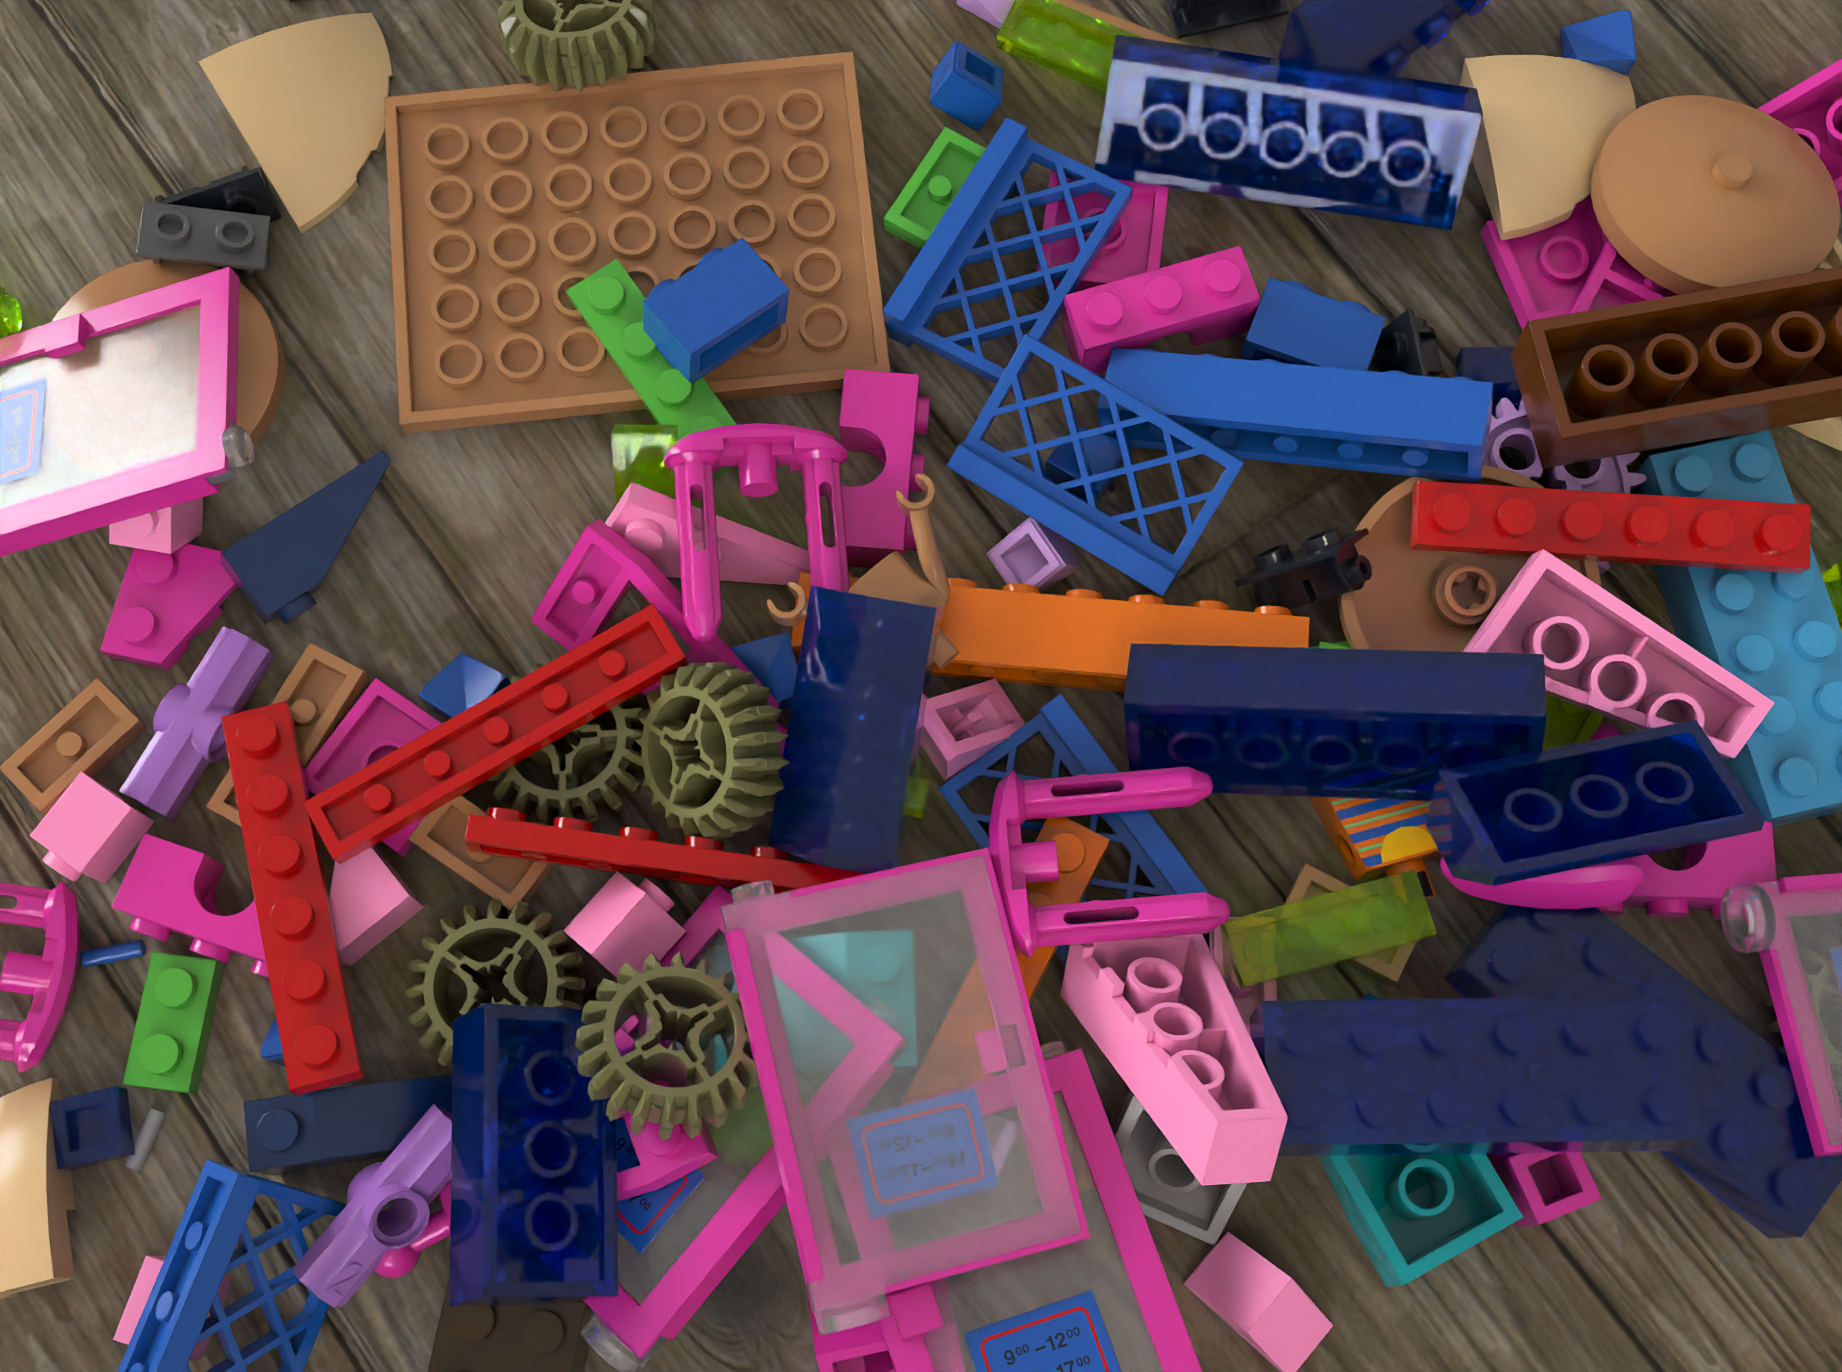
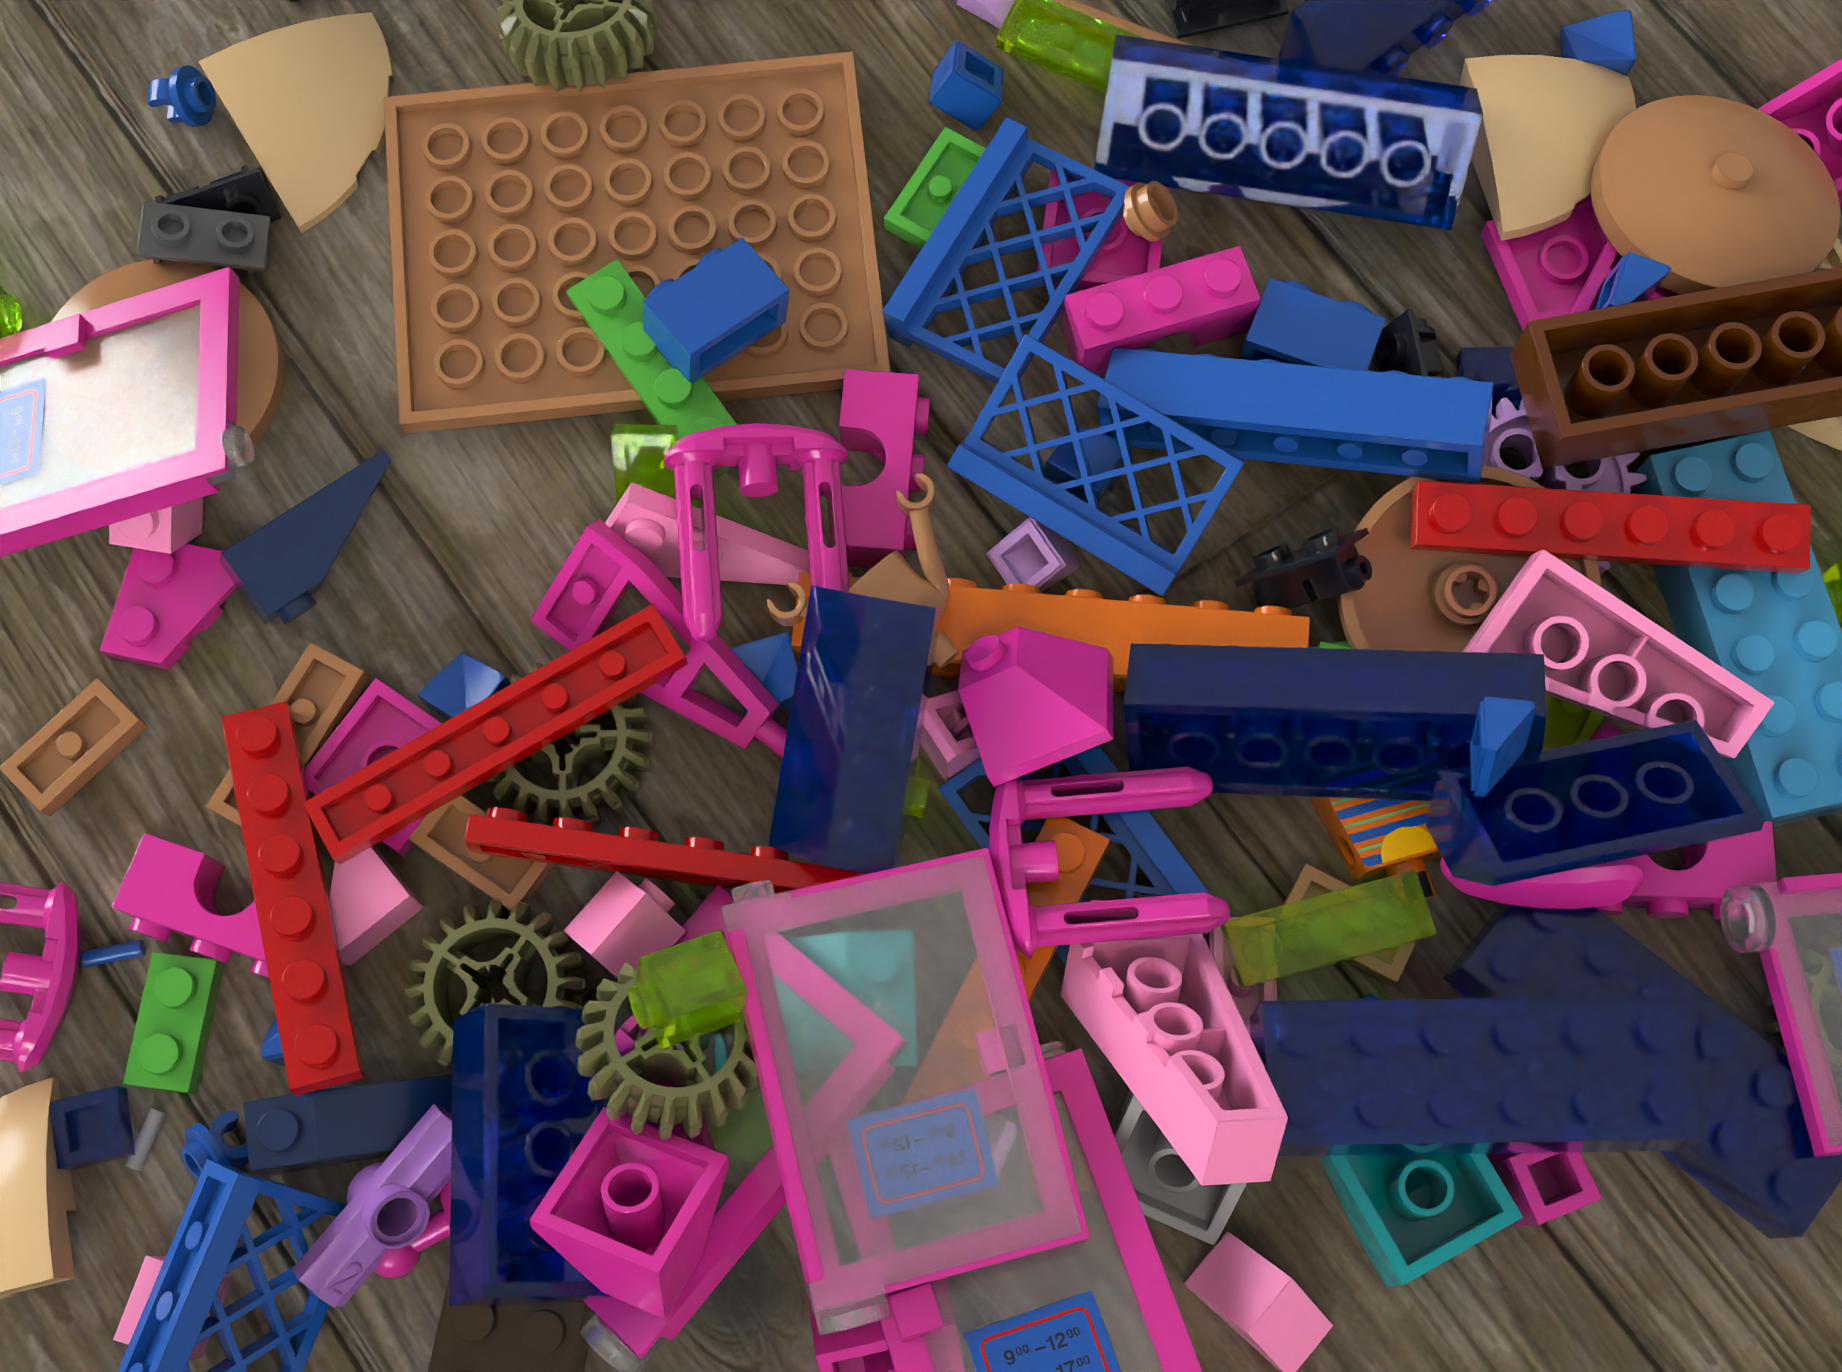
bright pink brick [29,772,155,884] -> none
medium lavender piece [119,626,275,821] -> none
olive gear [634,662,790,839] -> none
none -> blue plate [147,65,216,127]
none -> blue plate [181,1110,249,1180]
none -> dark pink slope [529,1107,729,1319]
none -> clear neon green brick [629,930,748,1049]
none -> dark pink slope [958,626,1113,787]
none -> medium nougat plate [1123,181,1178,242]
none -> blue slope [1470,696,1536,797]
none -> blue slope [1596,252,1671,309]

